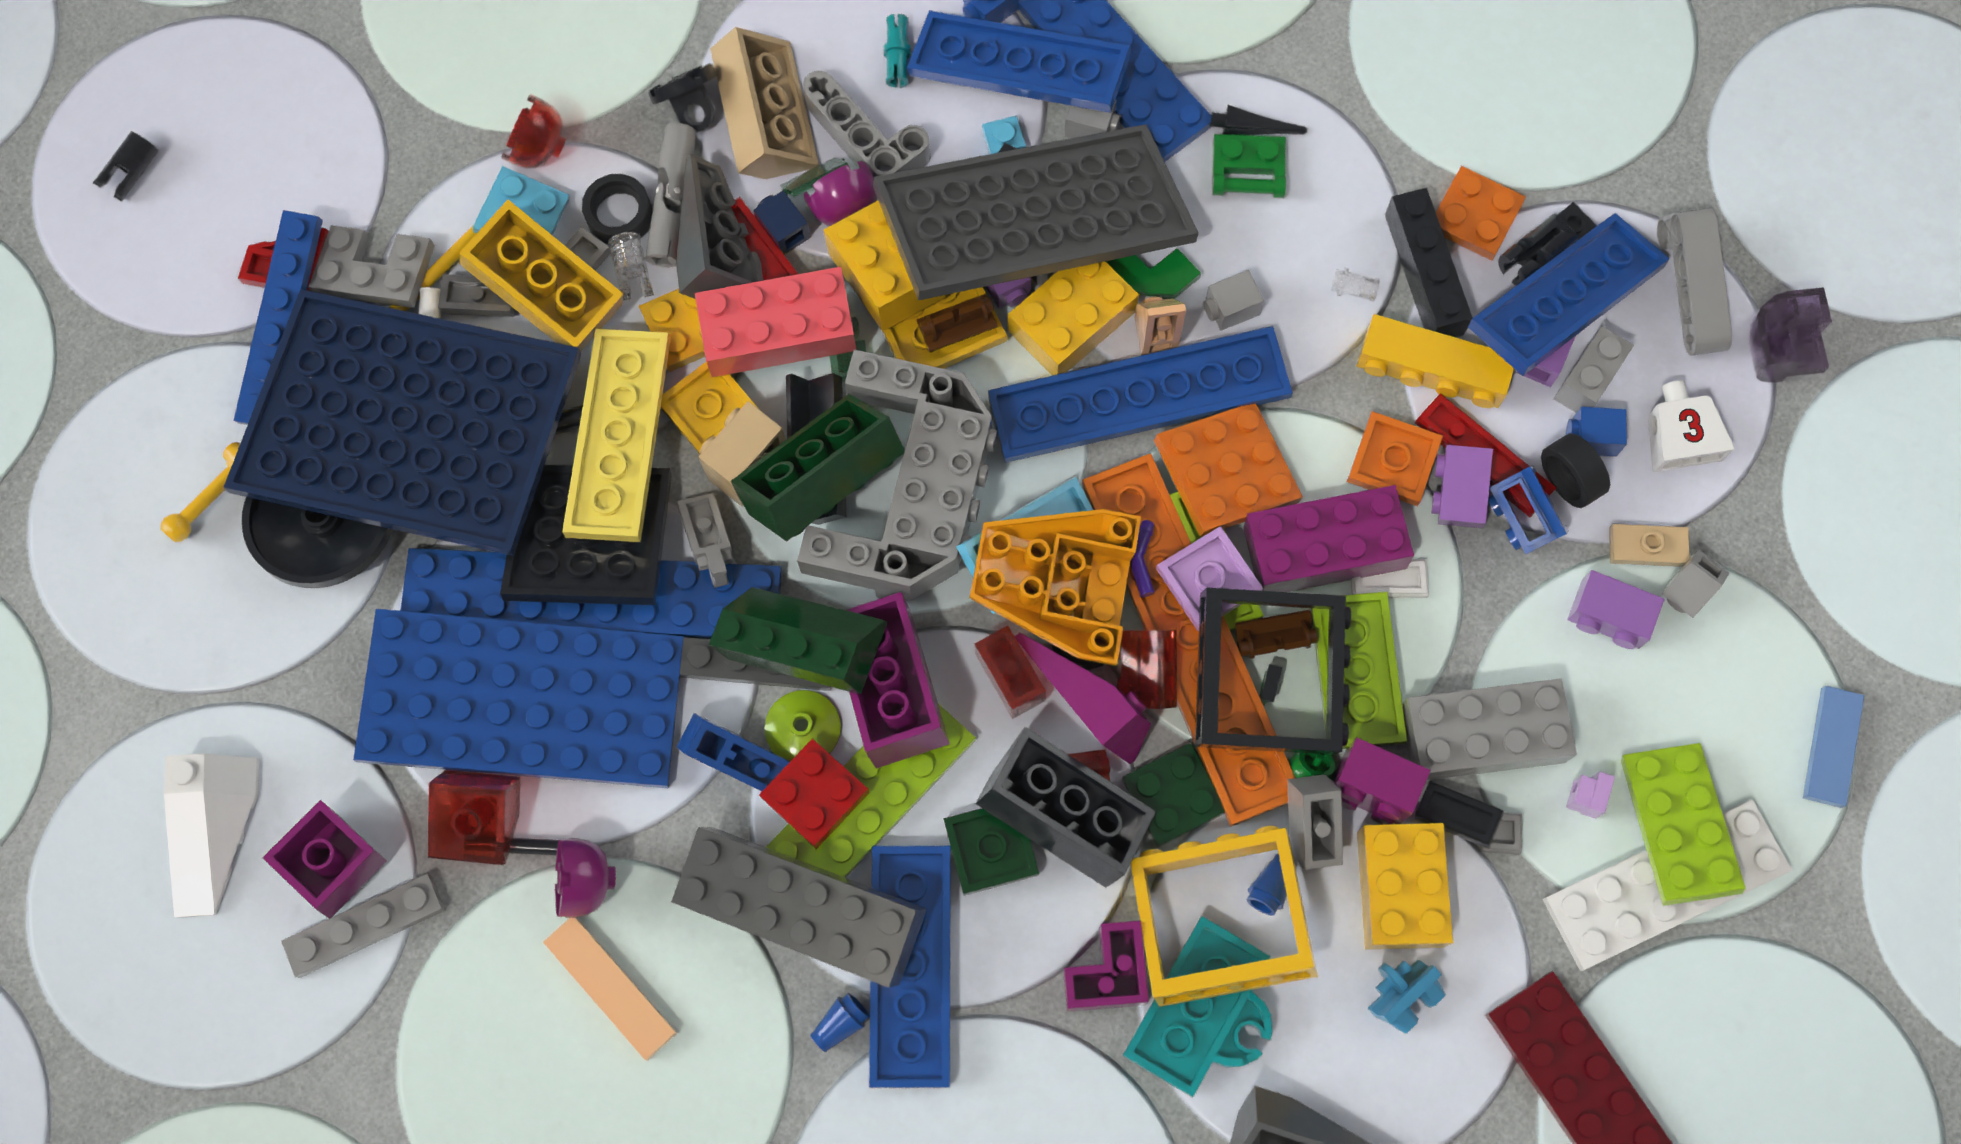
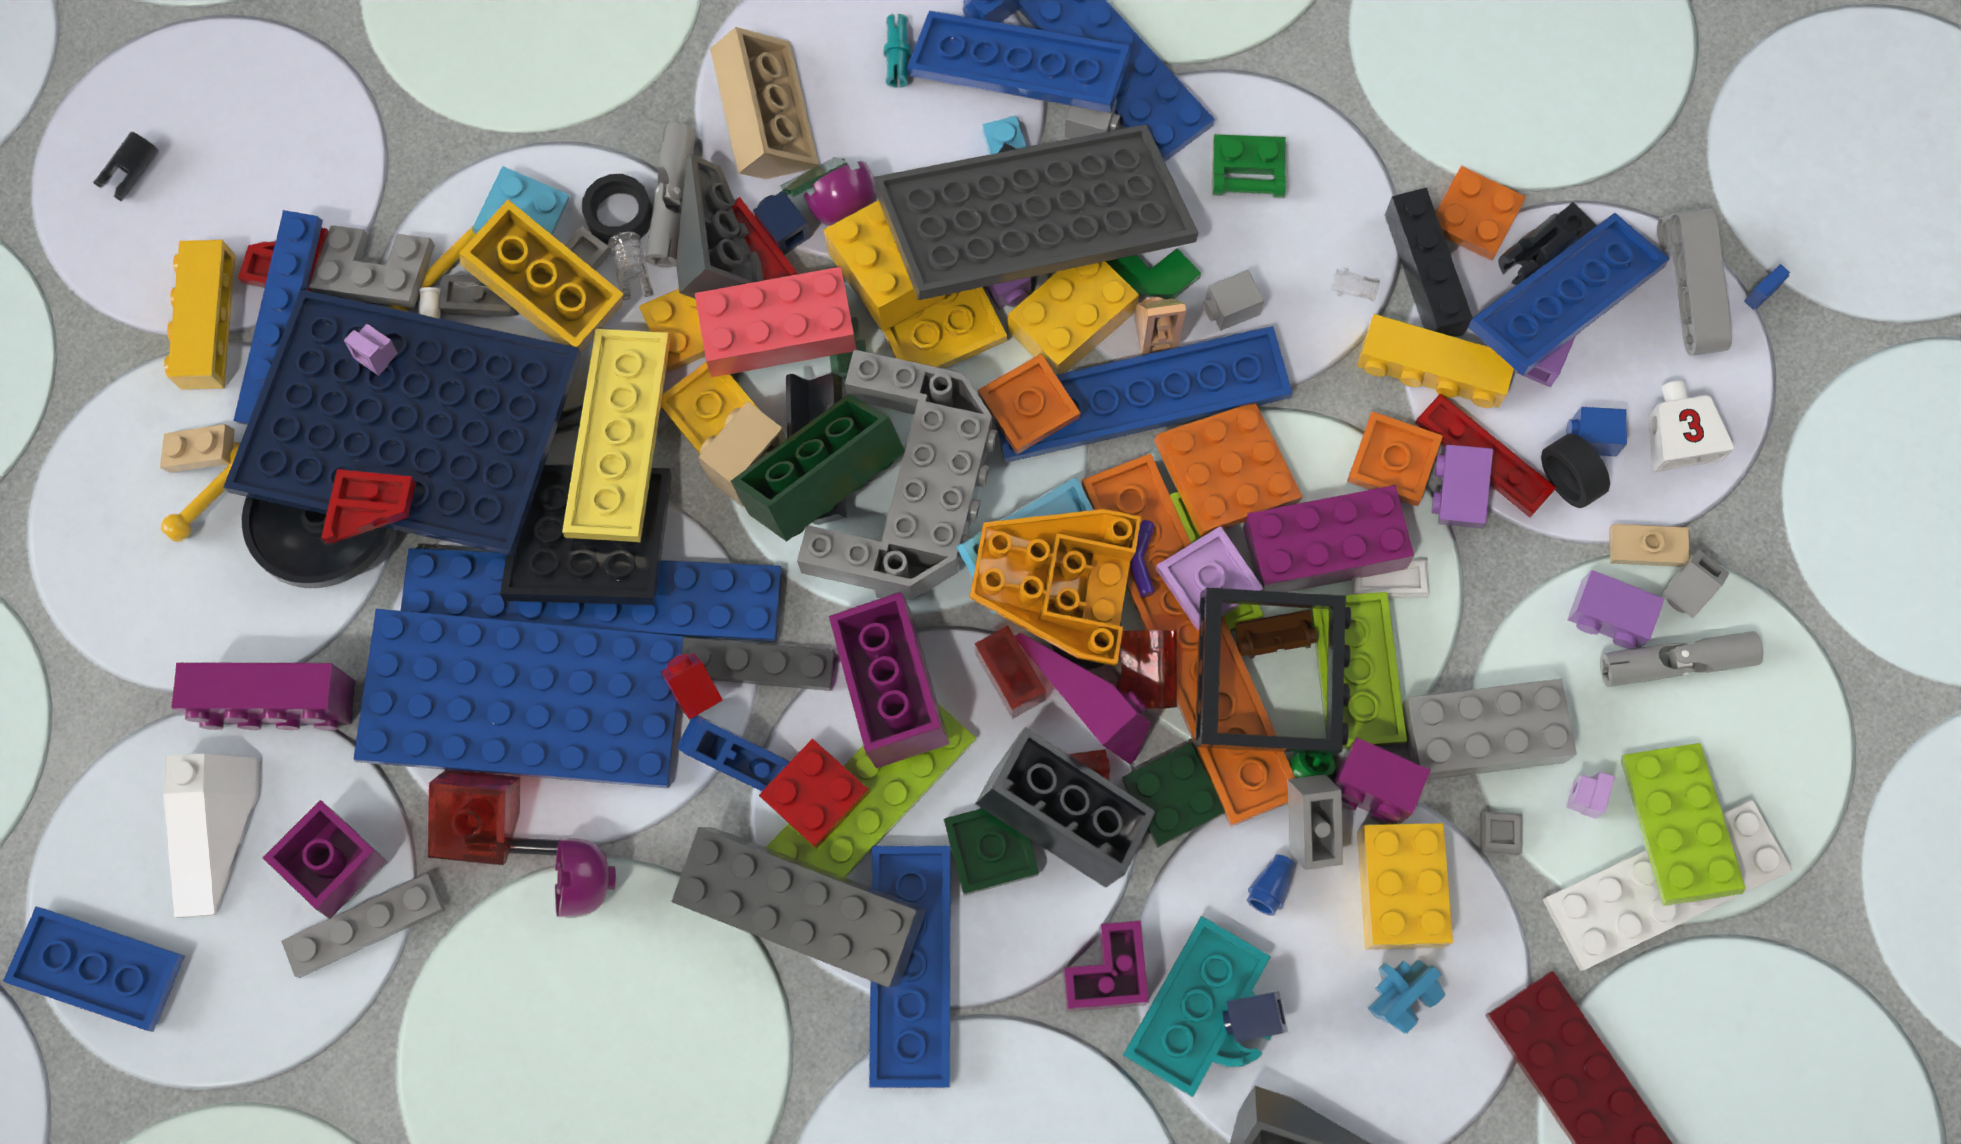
clear red cylinder [501,93,567,169] -> none
light nougat tile [543,918,677,1061] -> none
black tile [648,63,718,132] -> none
light grey hinge [677,492,733,588] -> none
dark green slope [709,587,887,695] -> none
lime dish [764,690,841,761] -> none
light grey beam [803,71,930,177] -> none
blue cone [810,993,870,1052] -> none
reddish brown hinge [916,294,998,353] -> none
yellow window [1131,826,1318,1007] -> none
black piece [1210,105,1307,135] -> none
black piece [1259,664,1282,706] -> none
black tile [1414,781,1504,849] -> none
blue window [1488,465,1569,554] -> none
light grey brick [1554,326,1634,413] -> none
clear purple brick [1749,287,1832,383] -> none
medium blue tile [1803,686,1865,808] -> none
none -> blue plate [3,906,185,1032]
none -> tan plate [160,424,235,473]
none -> yellow brick [164,240,235,390]
none -> magenta brick [171,662,355,731]
none -> red wing [321,469,416,544]
none -> lavender piece [344,324,398,376]
none -> red brick [660,653,723,720]
none -> orange plate [978,354,1081,455]
none -> dark blue brick [1223,991,1288,1043]
none -> light grey piece [1600,631,1763,687]
none -> blue tile [1744,264,1790,310]

